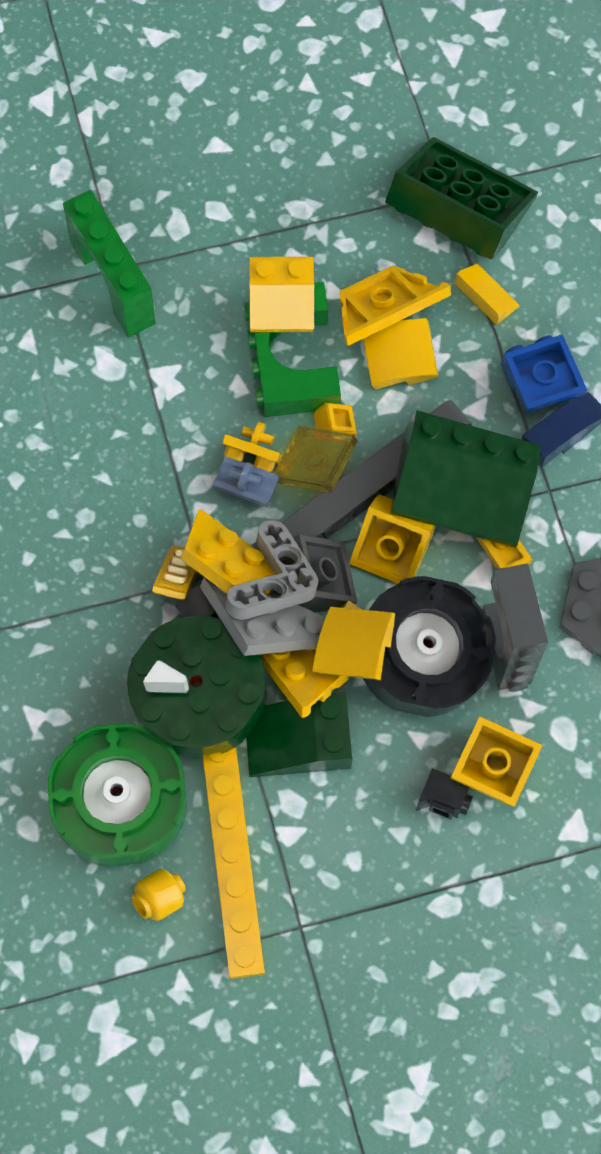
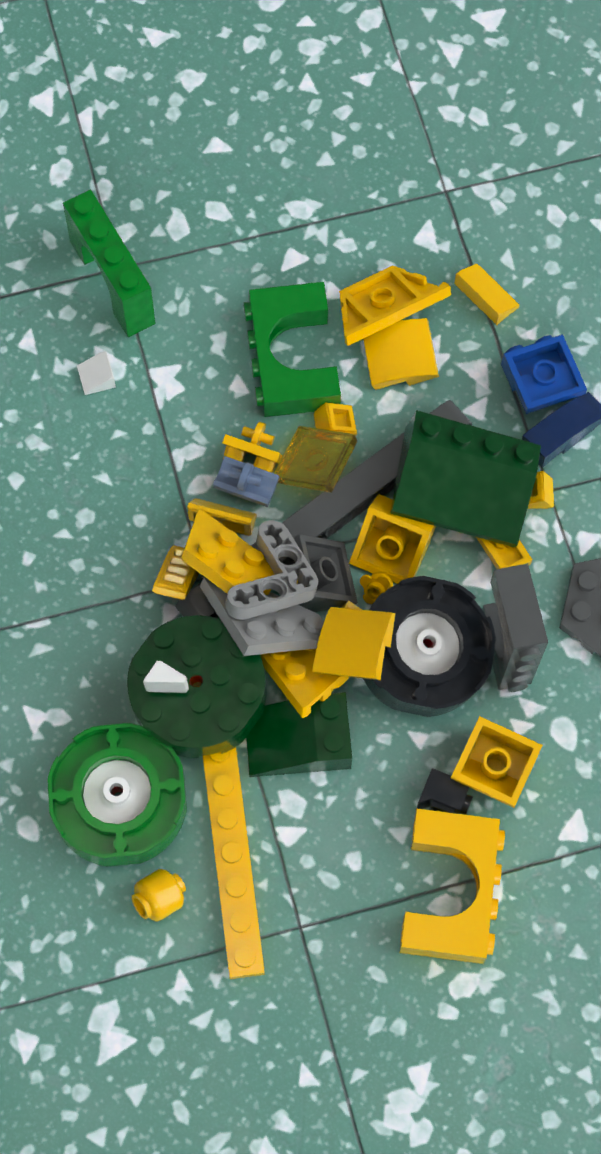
yellow slope [249,257,314,332] -> none
dark green slope [385,137,538,260] -> none
none -> white slope [77,351,116,395]
none -> yellow slope [187,498,257,536]
none -> yellow plate [359,572,393,604]
none -> yellow arch [399,808,505,964]
none -> yellow slope [528,471,554,509]

